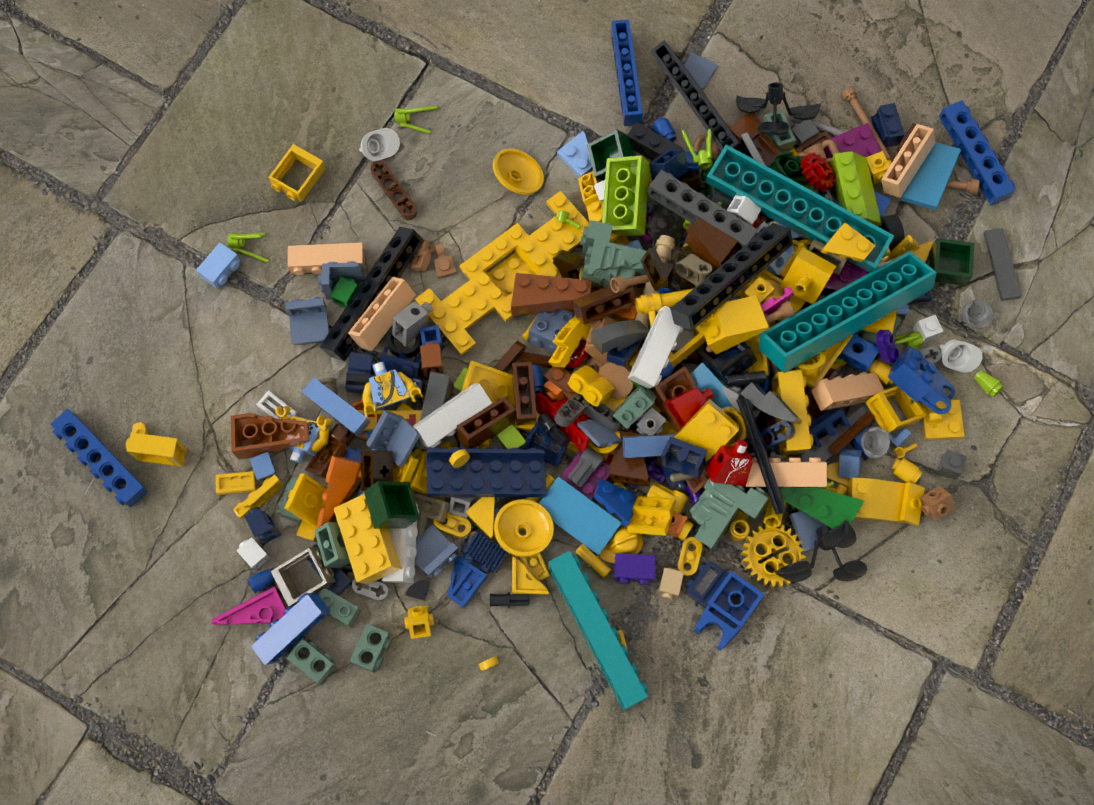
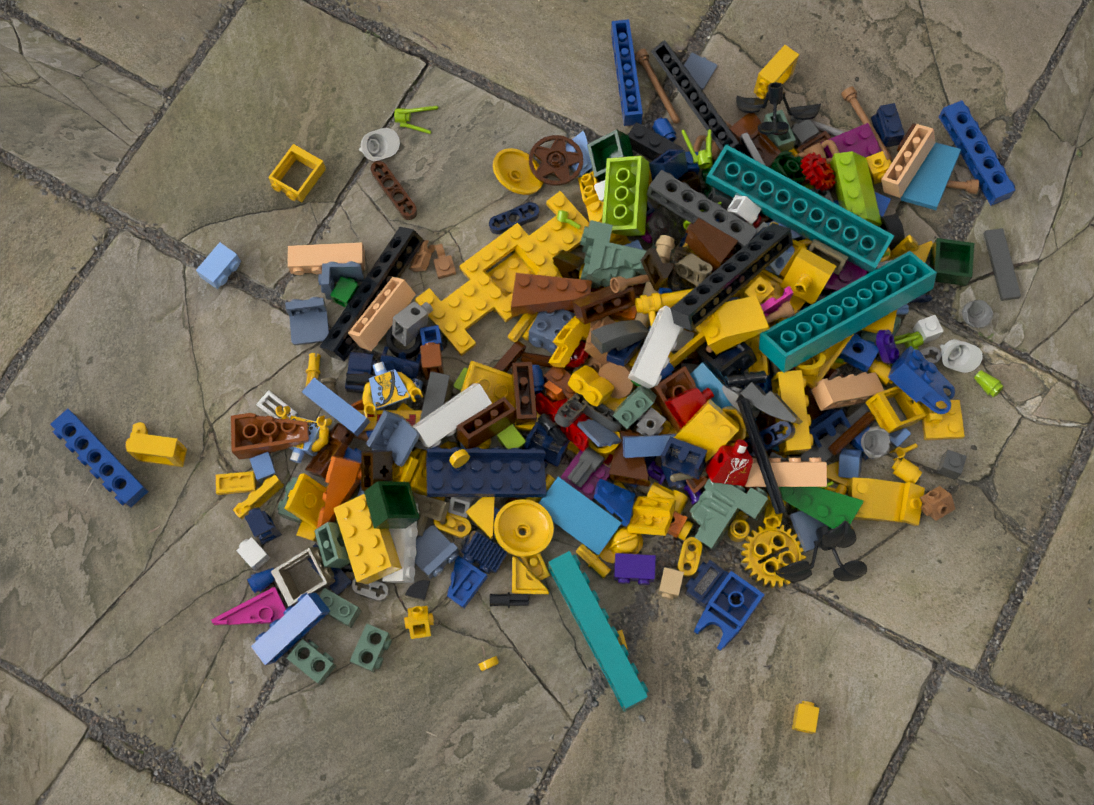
lime plant [227,233,269,263] -> none
yellow wing [821,222,876,262] -> none
none -> yellow axle [305,353,321,386]
none -> dark blue beam [489,202,539,234]
none -> yellow axle [507,312,539,343]
none -> reddish brown wheel [529,135,583,186]
none -> medium nougat piece [634,49,680,124]
none -> yellow window [754,45,799,101]
none -> yellow brick [792,701,820,734]

